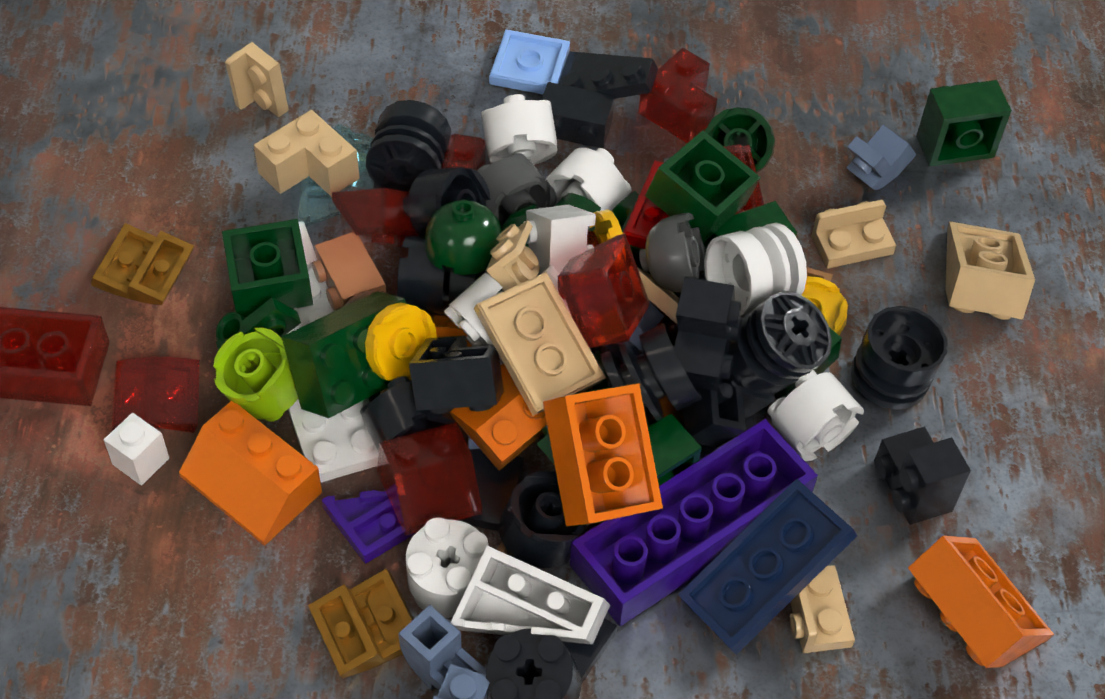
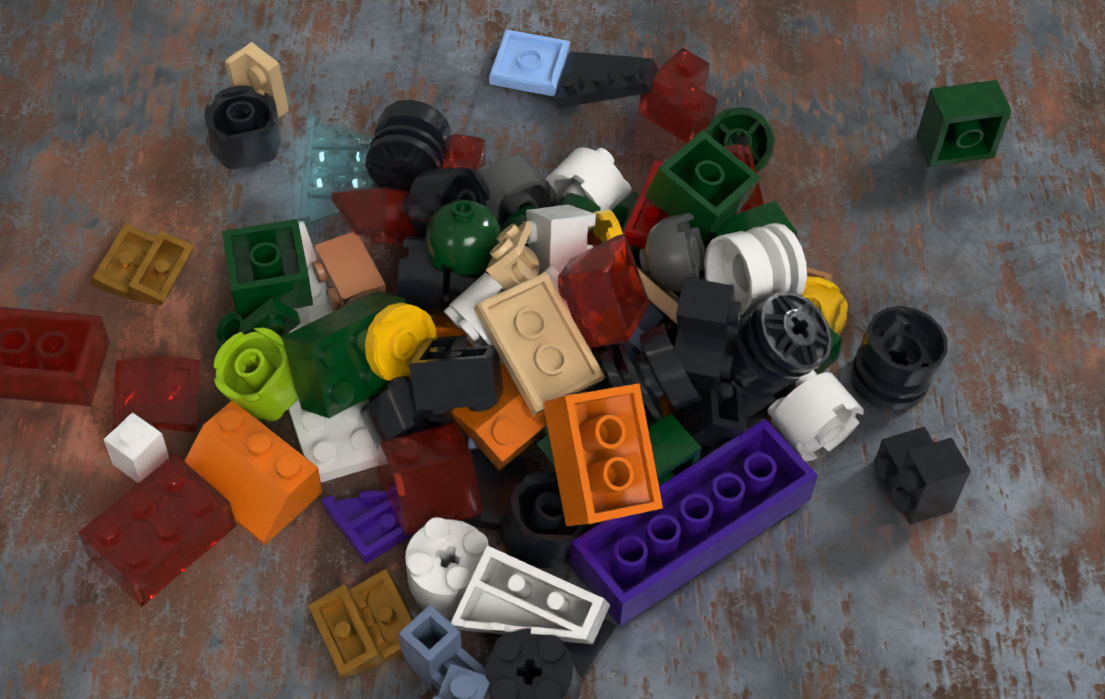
tan brick [254,109,359,197] -> none
white brick [481,94,557,165] -> none
black brick [542,82,615,149] -> none
dark blue plate [678,479,858,655] -> none
tan bracket [790,565,855,653] -> none
tan bracket [811,200,897,269] -> none
sand blue brick [847,125,917,190] -> none
orange slope [908,535,1054,668] -> none
tan slope [945,221,1035,320] -> none
none -> clear red brick [78,454,236,607]
none -> black brick [205,86,281,169]

